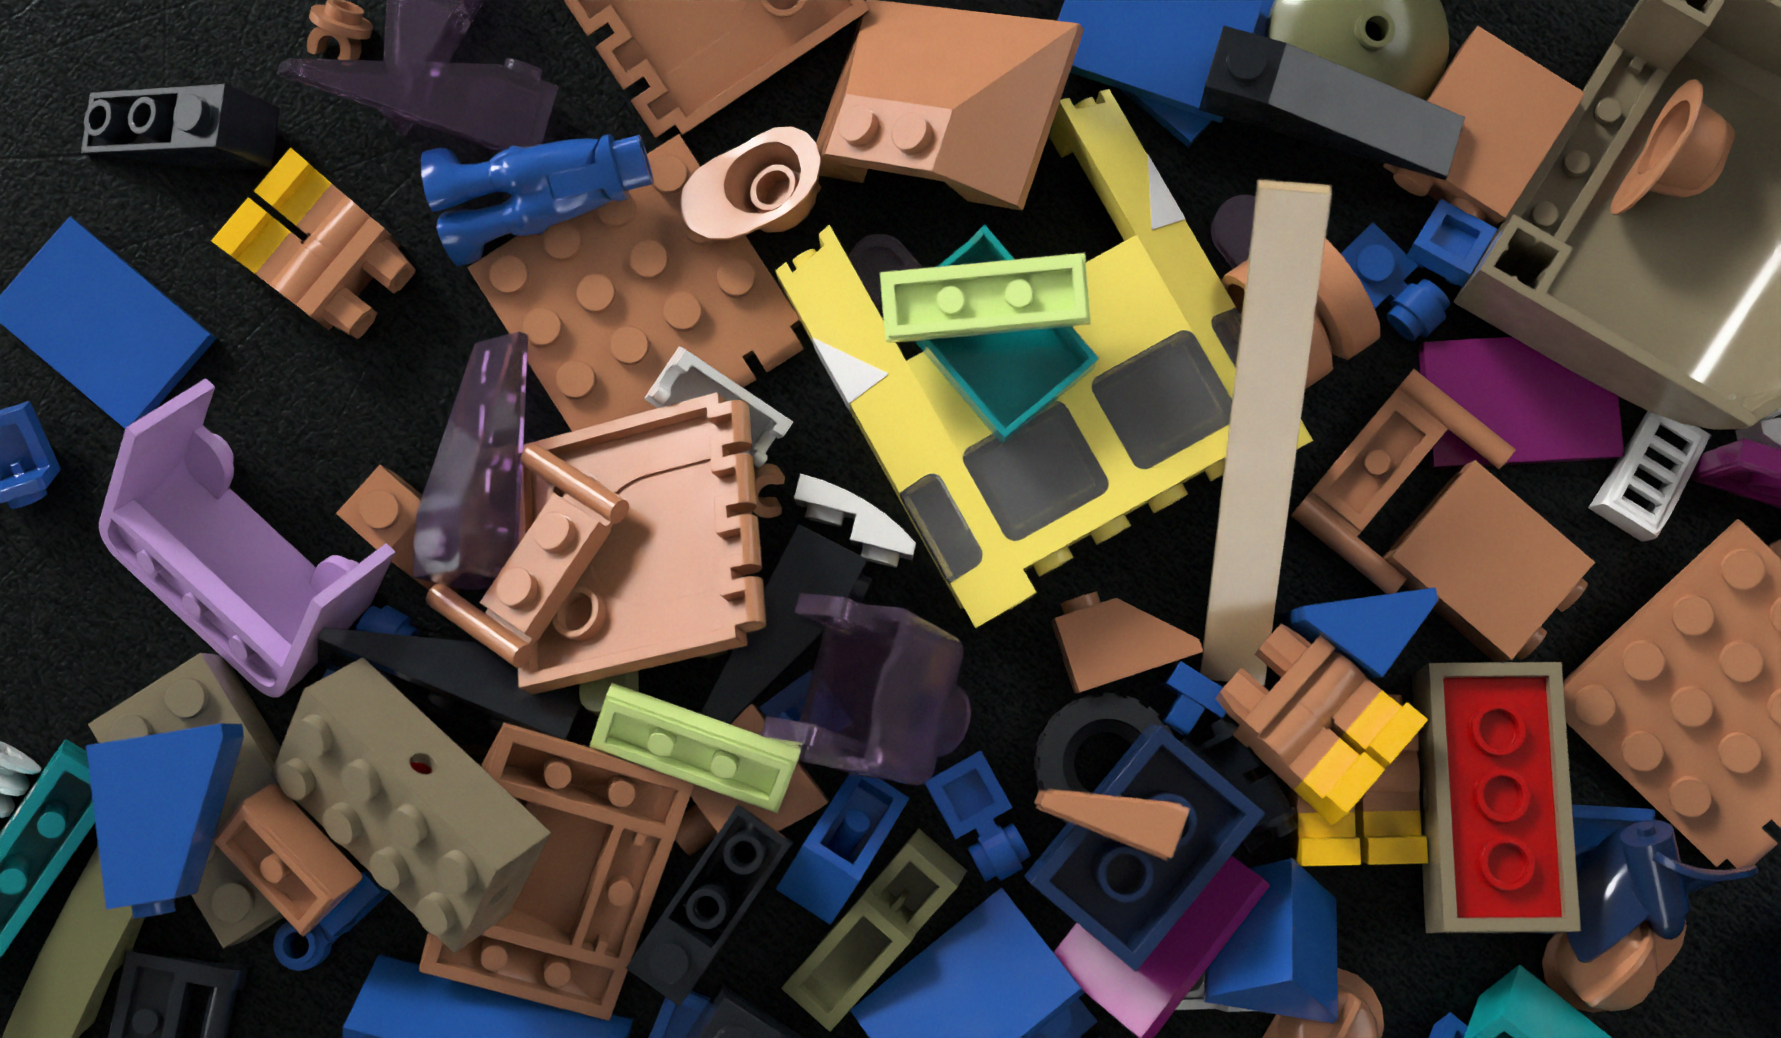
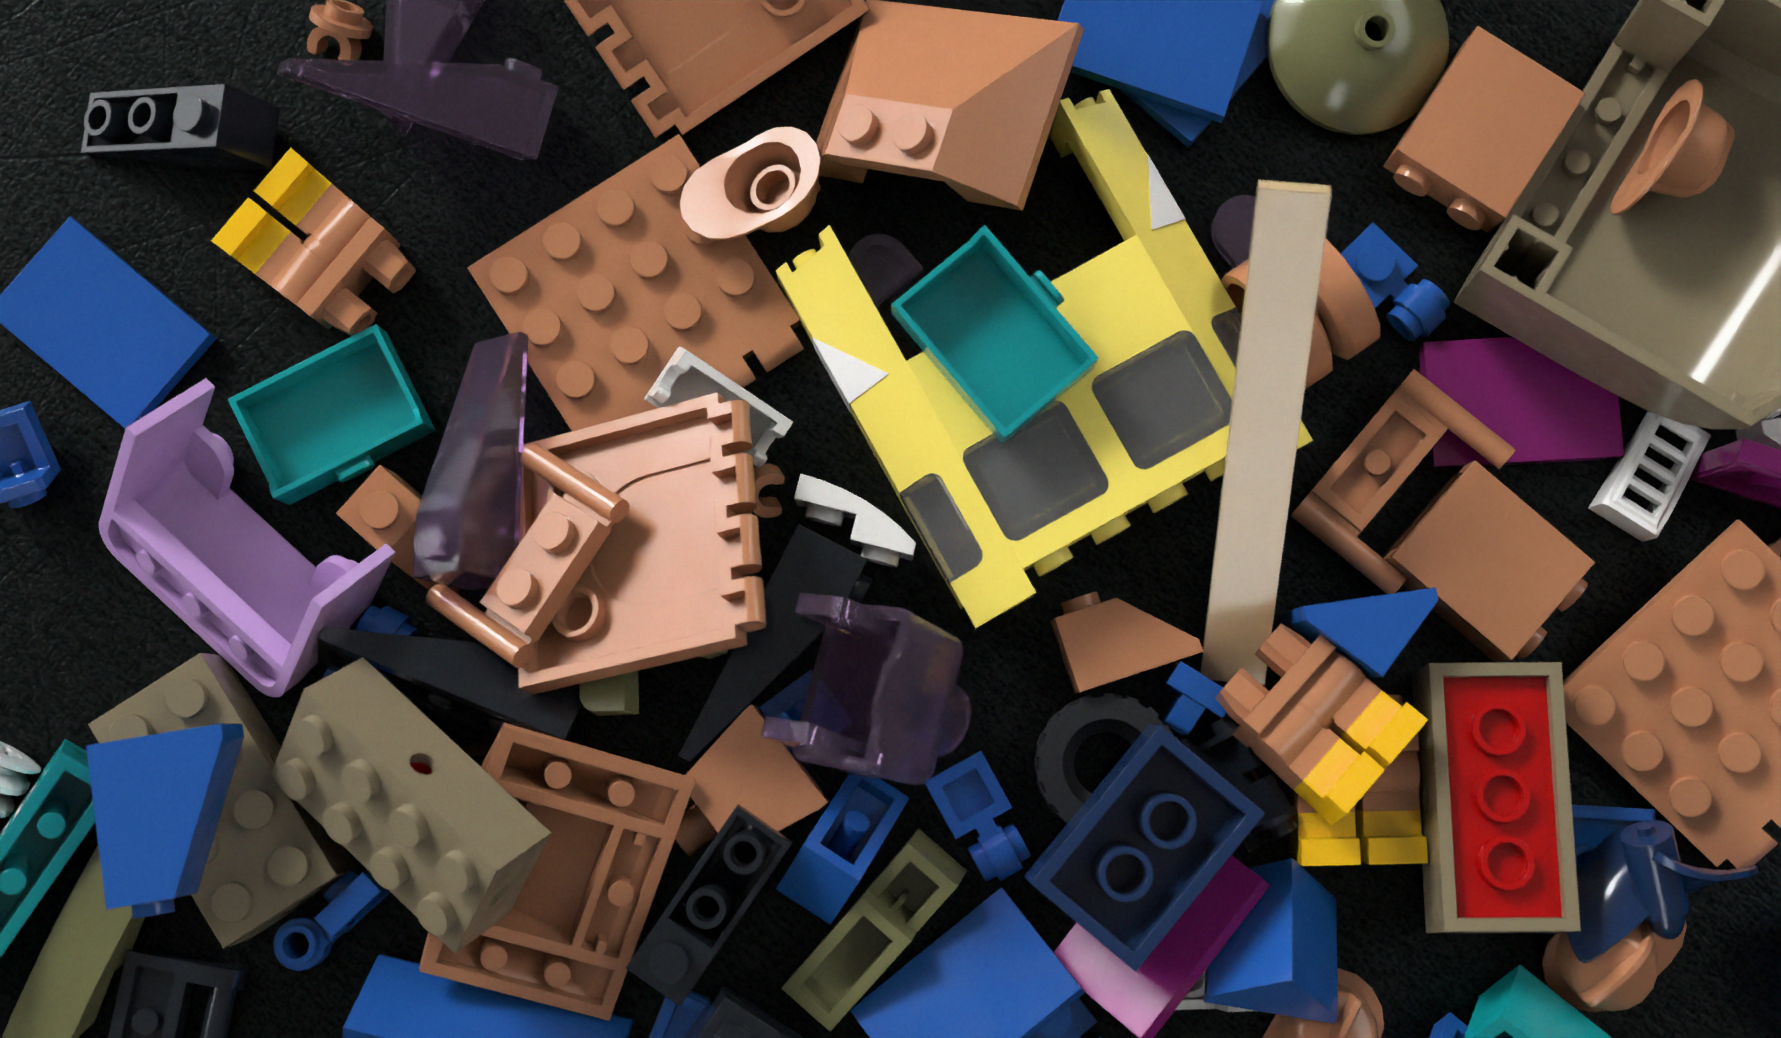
nougat slope [212,784,362,936] -> none
blue piece [421,134,654,266] -> none
yellowish green tile [590,683,801,813] -> none
yellowish green tile [880,253,1091,343] -> none
nougat slope [1034,789,1190,860] -> none
black slope [1199,25,1465,180] -> none
blue tile [1406,199,1497,288] -> none
none -> teal container [228,324,436,505]

